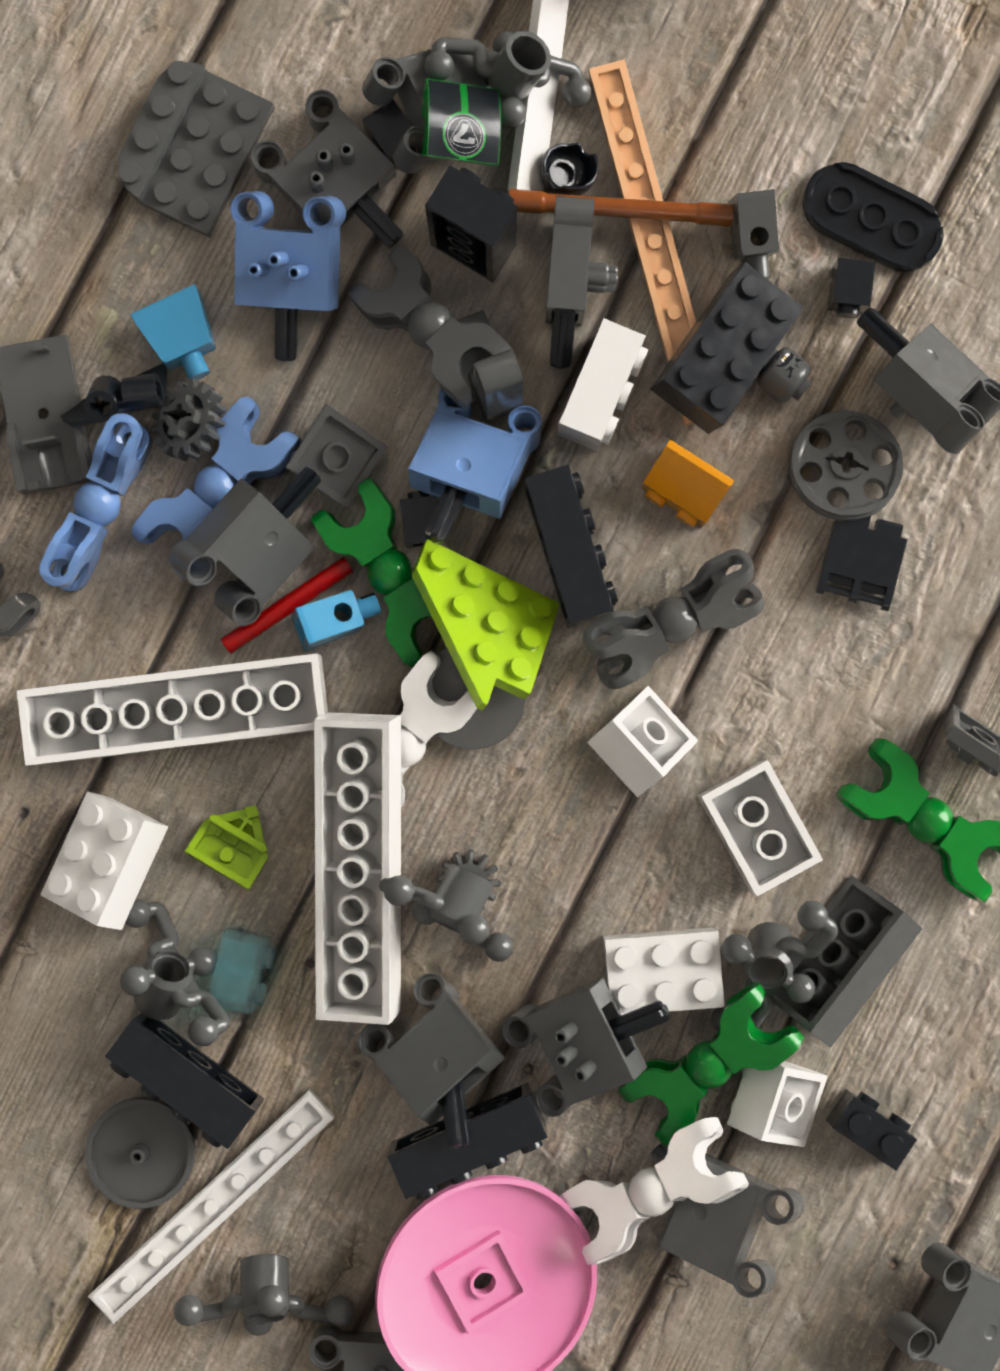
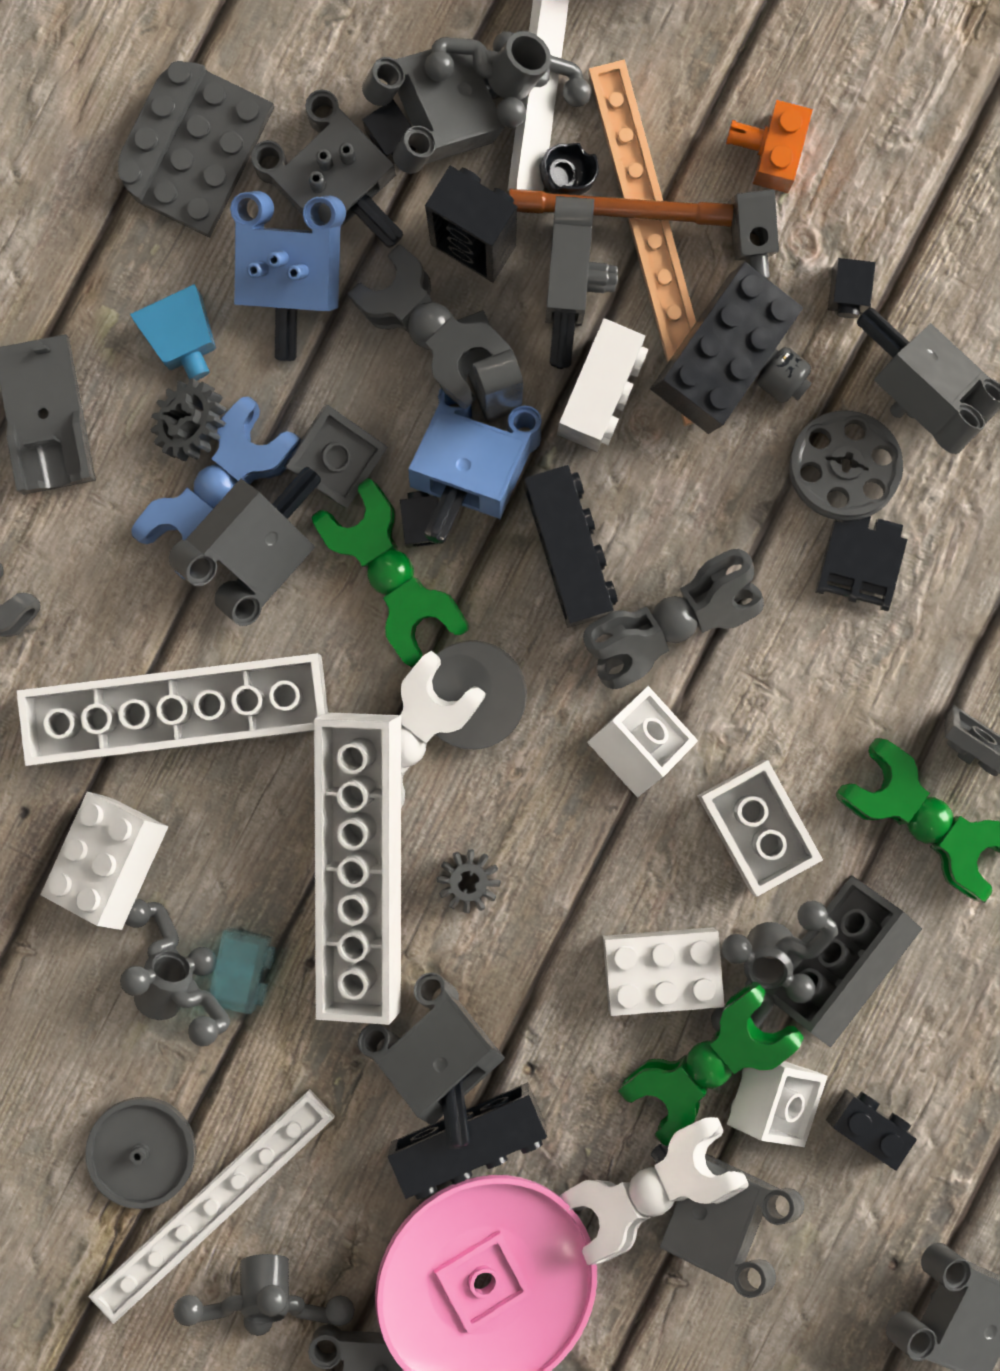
medium blue piece [39,413,153,592] -> none
black panel [61,363,167,427] -> none
black brick [105,1013,264,1149] -> none
lime slope [185,805,268,891] -> none
red piece [220,556,354,654] -> none
dark azure torso [292,590,381,652] -> none
dark grey wheel [379,864,513,962] -> none
lime wing [412,539,560,711] -> none
black slope [421,78,501,166] -> none
dark grey piece [501,978,669,1117] -> none
light orange slope [640,440,735,528] -> none
black tile [802,162,944,272] -> none
none -> orange brick [726,100,813,193]

